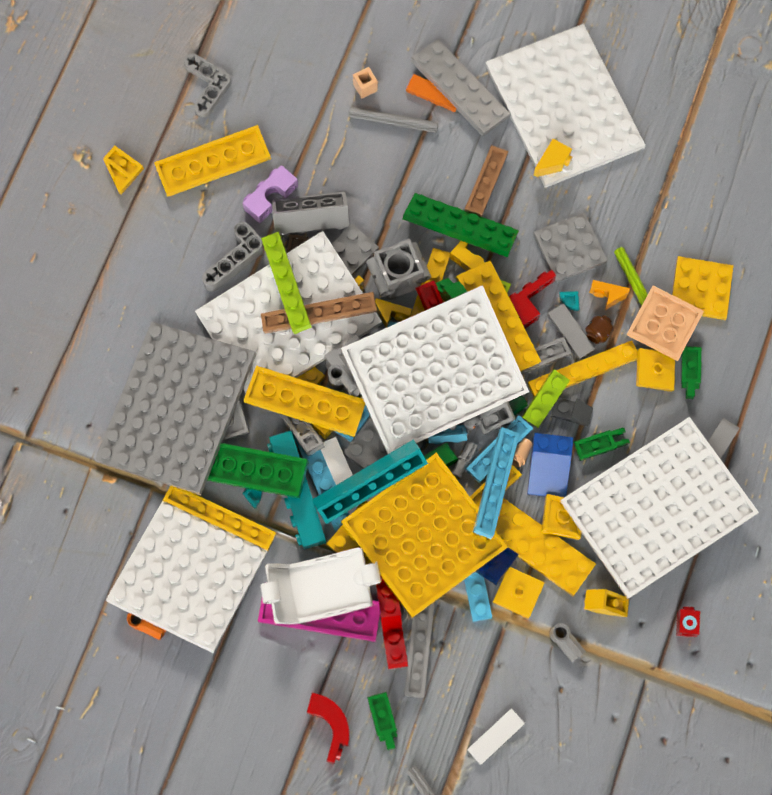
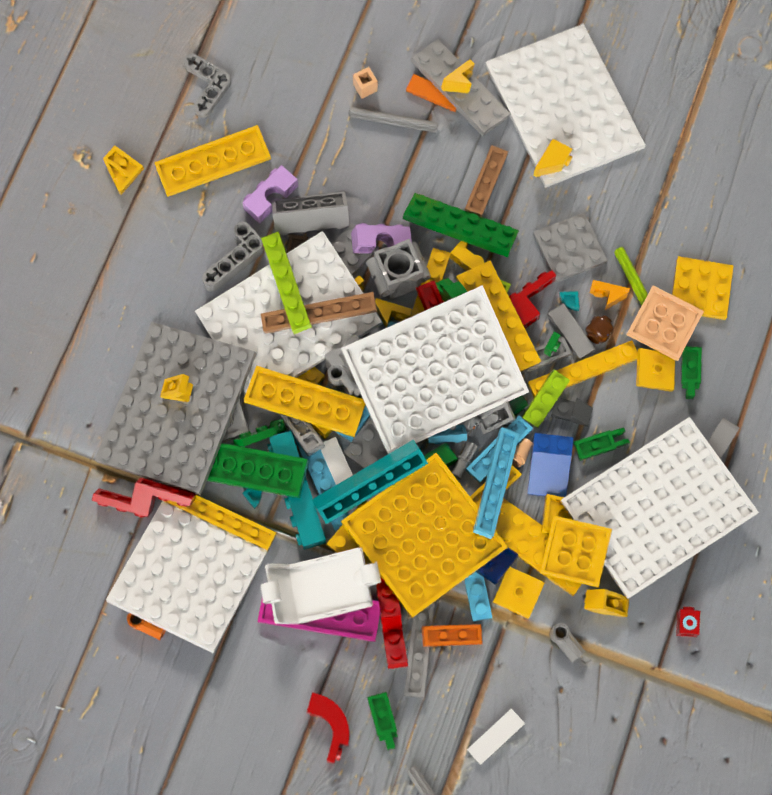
none -> bracket [92,477,196,517]
none -> yellow slope [160,374,193,402]
none -> green hinge [233,419,286,447]
none -> lavender arch [351,223,412,254]
none -> orange tile [422,624,482,647]
none -> yellow slope [441,59,475,93]
none -> yellow plate [540,516,612,588]
none -> green plate [544,332,561,356]

